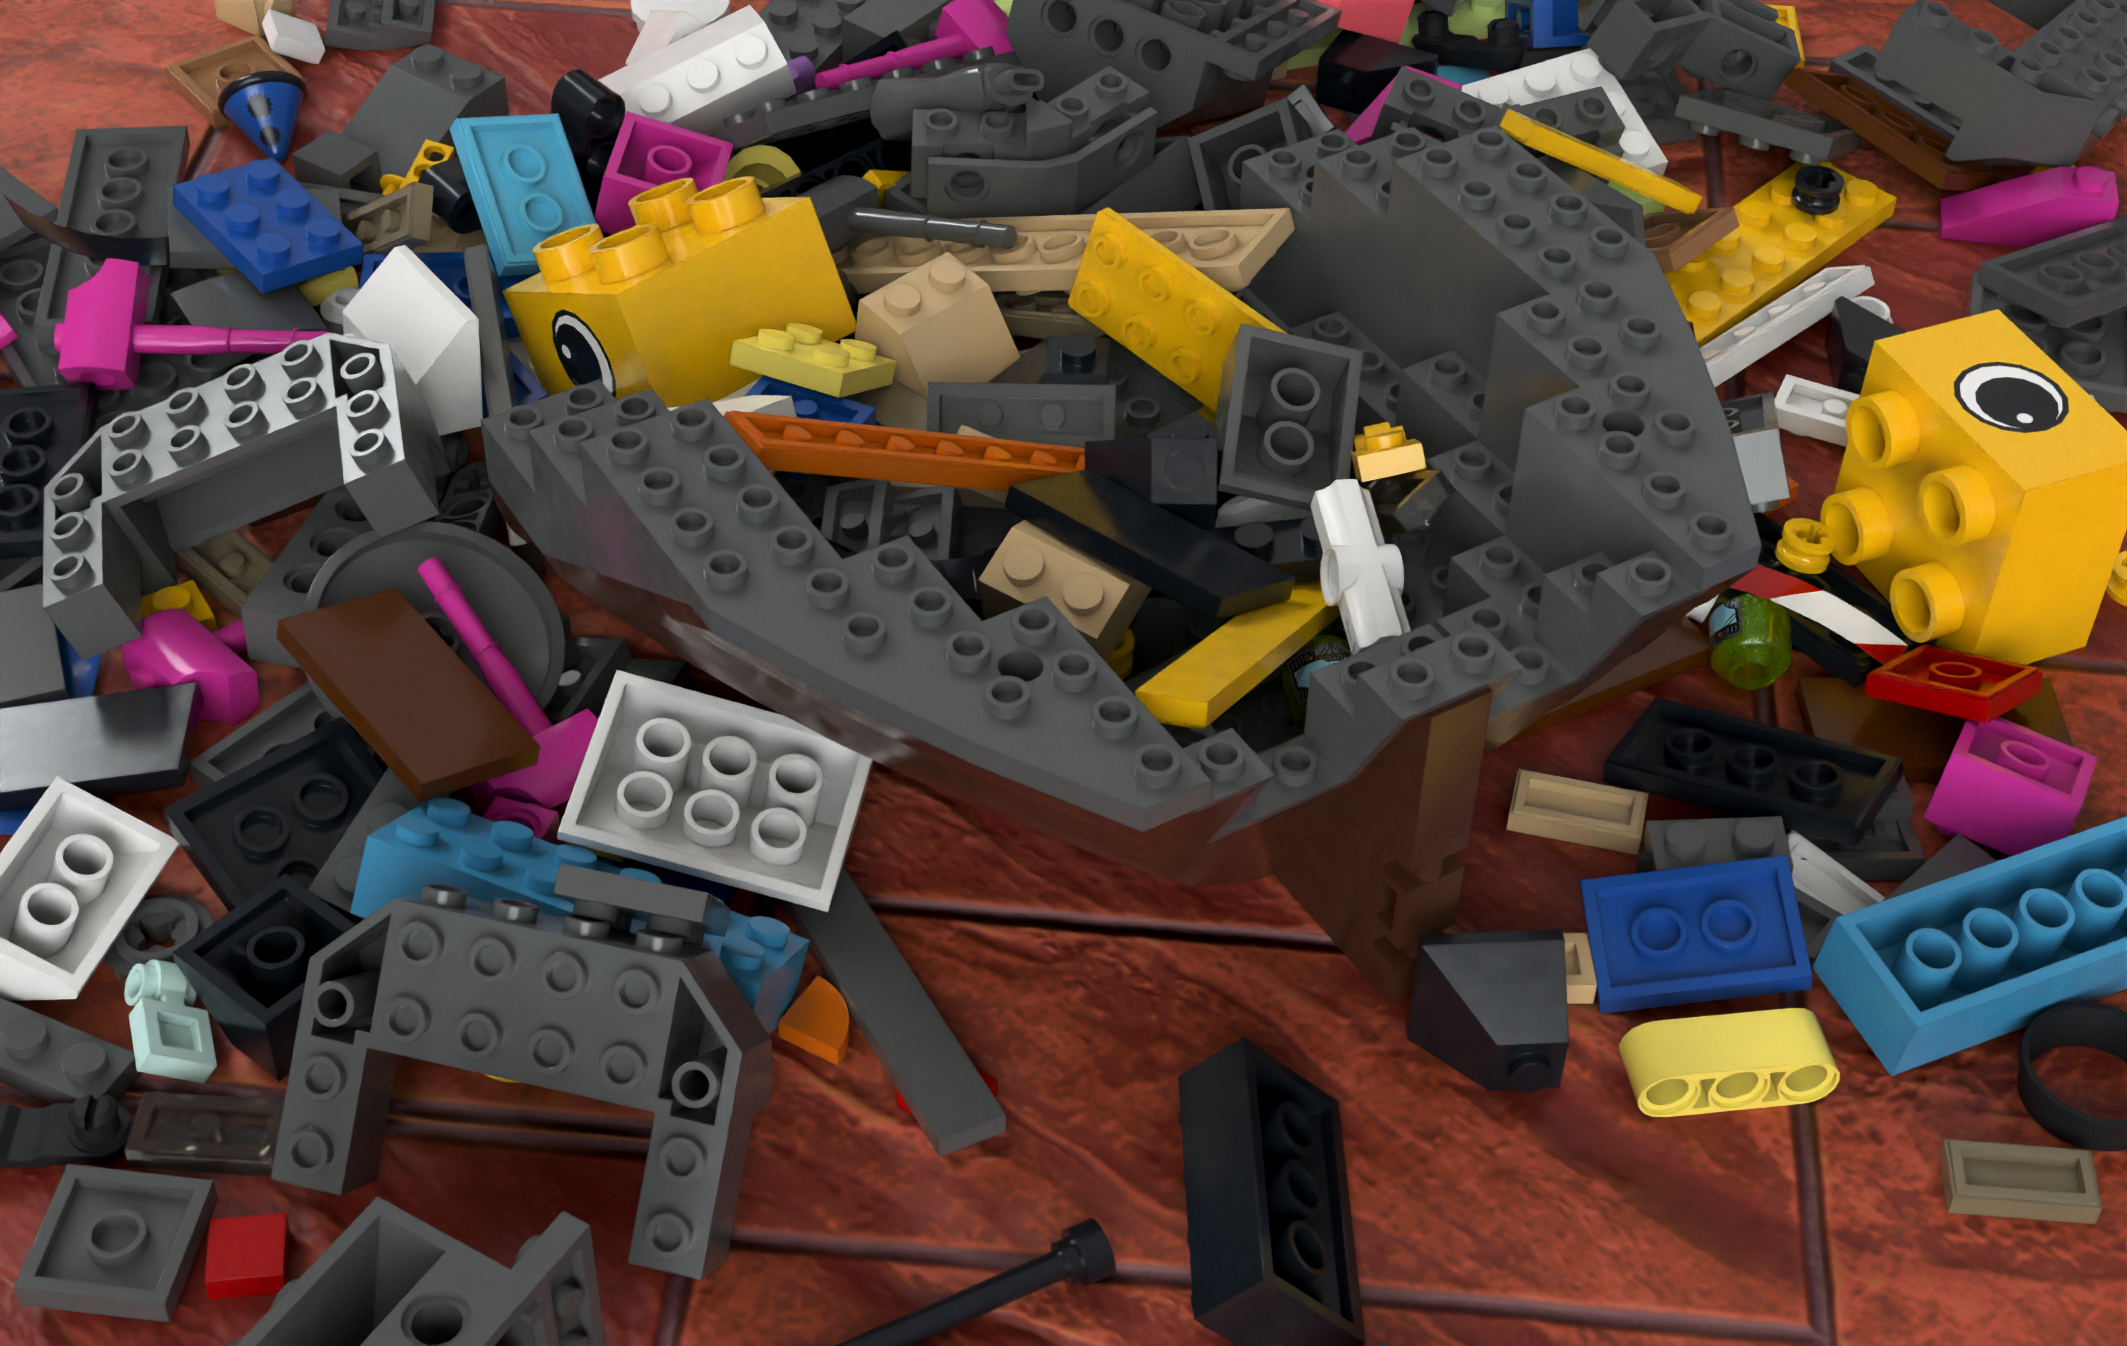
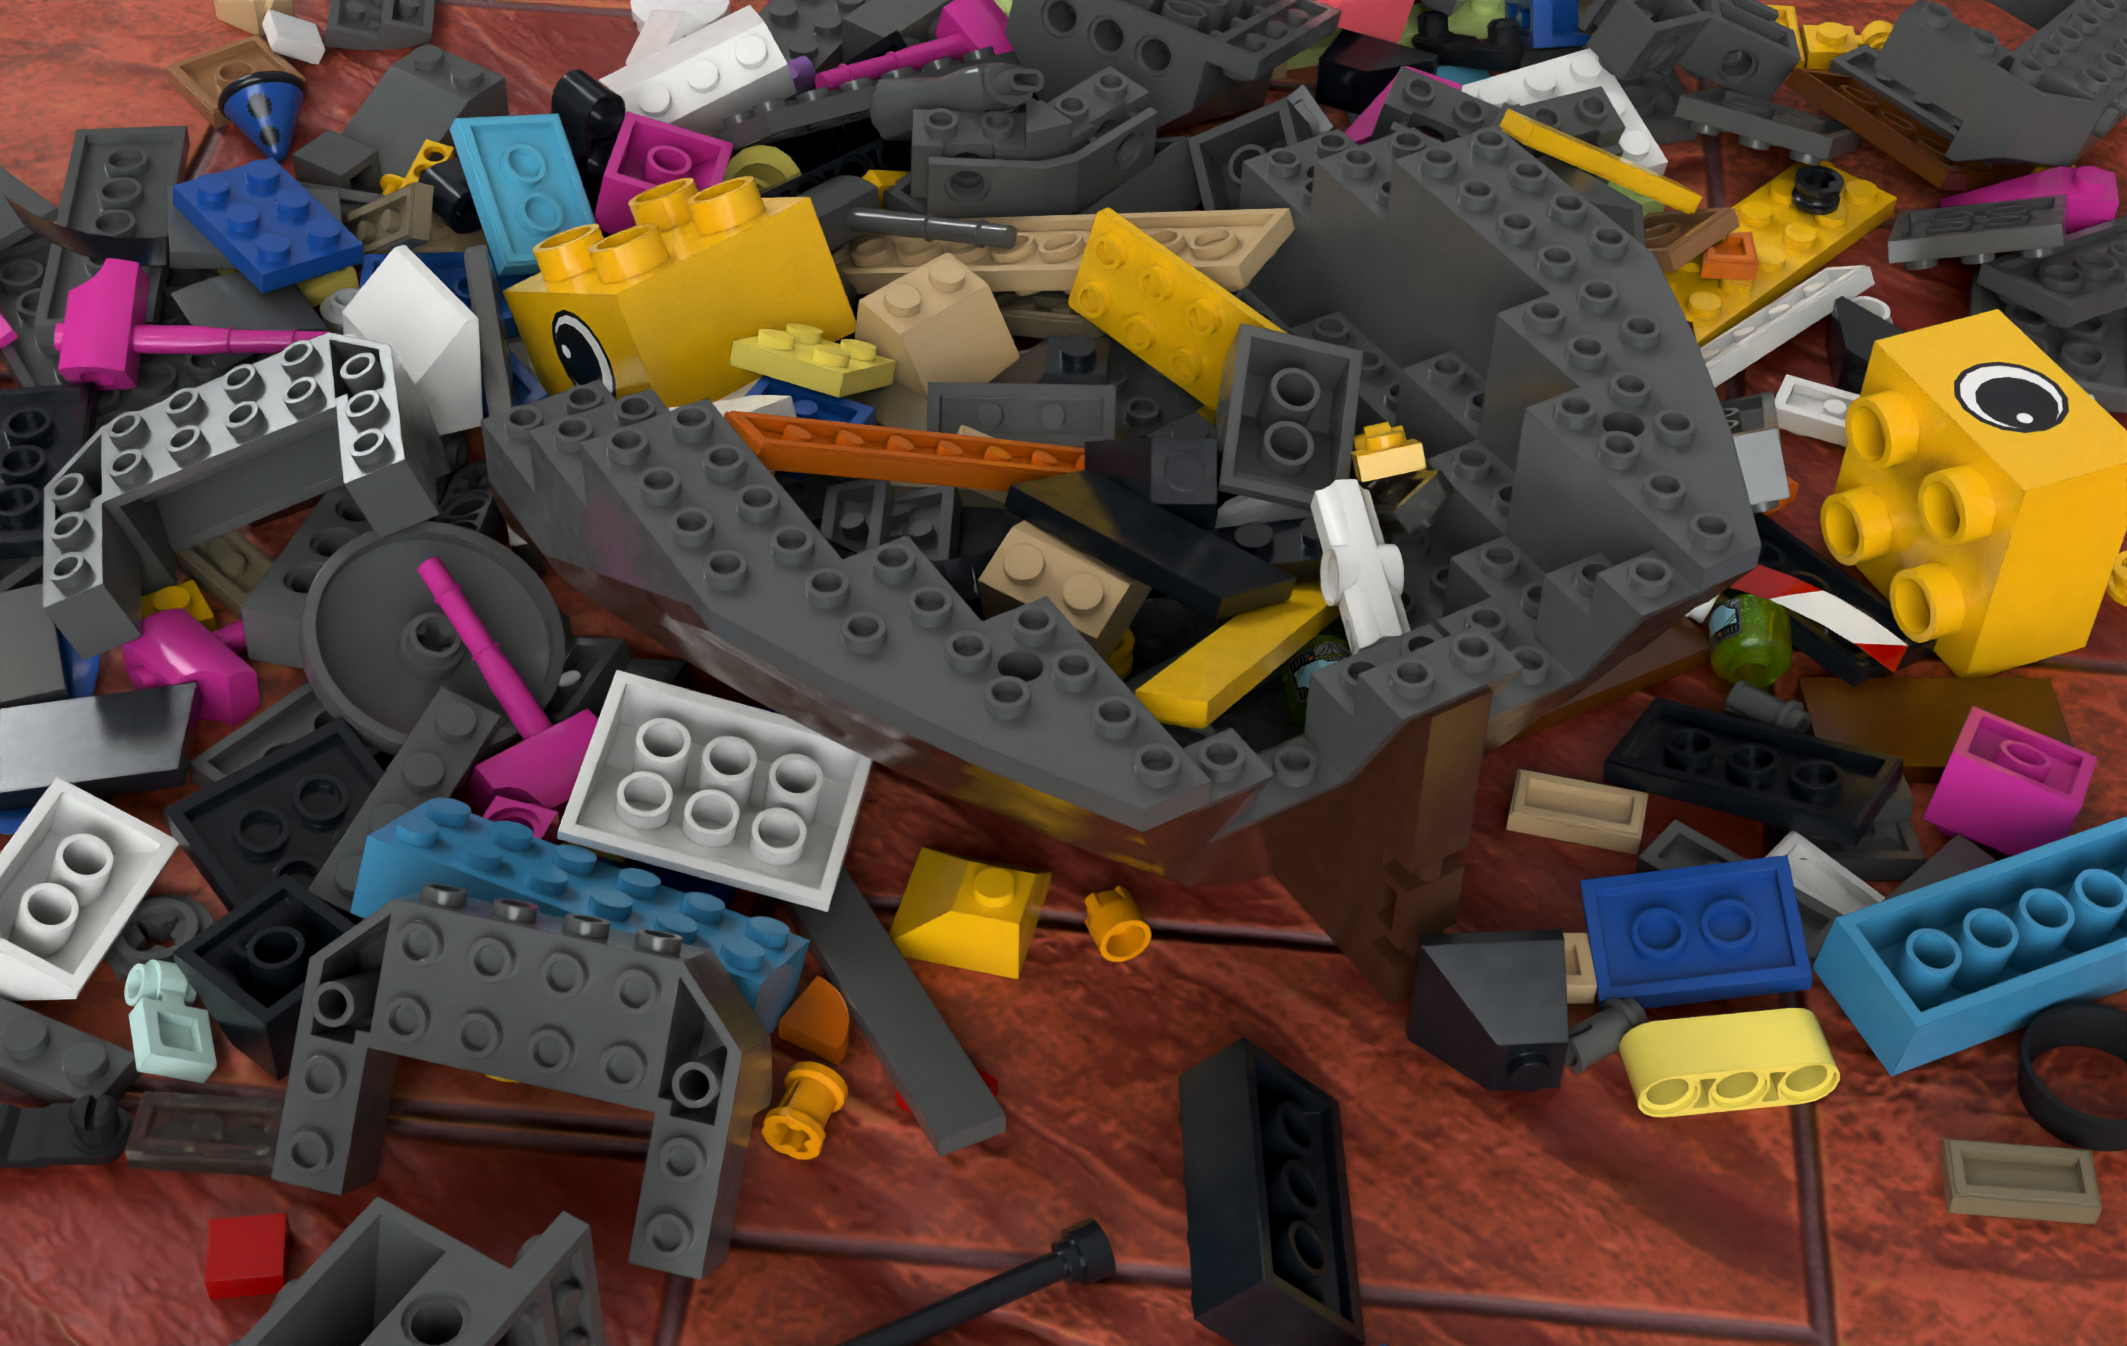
dark grey plate [14,1164,218,1323] -> none
reddish brown tile [276,588,540,802] -> none
dark grey plate [554,863,731,946] -> none
dark grey plate [1644,816,1794,874] -> none
yellow bush [1774,518,1837,574] -> none
red tile [1865,643,2043,724] -> none
none -> light orange bush [761,1061,848,1160]
none -> yellow slope [888,847,1052,980]
none -> light orange hose [1084,885,1151,962]
none -> dark grey pin [1564,997,1649,1074]
none -> orange tile [1700,232,1759,280]
none -> dark grey pin [1724,679,1812,734]
none -> yellow plate [1801,20,1894,69]
none -> dark grey plate [1887,194,2069,270]

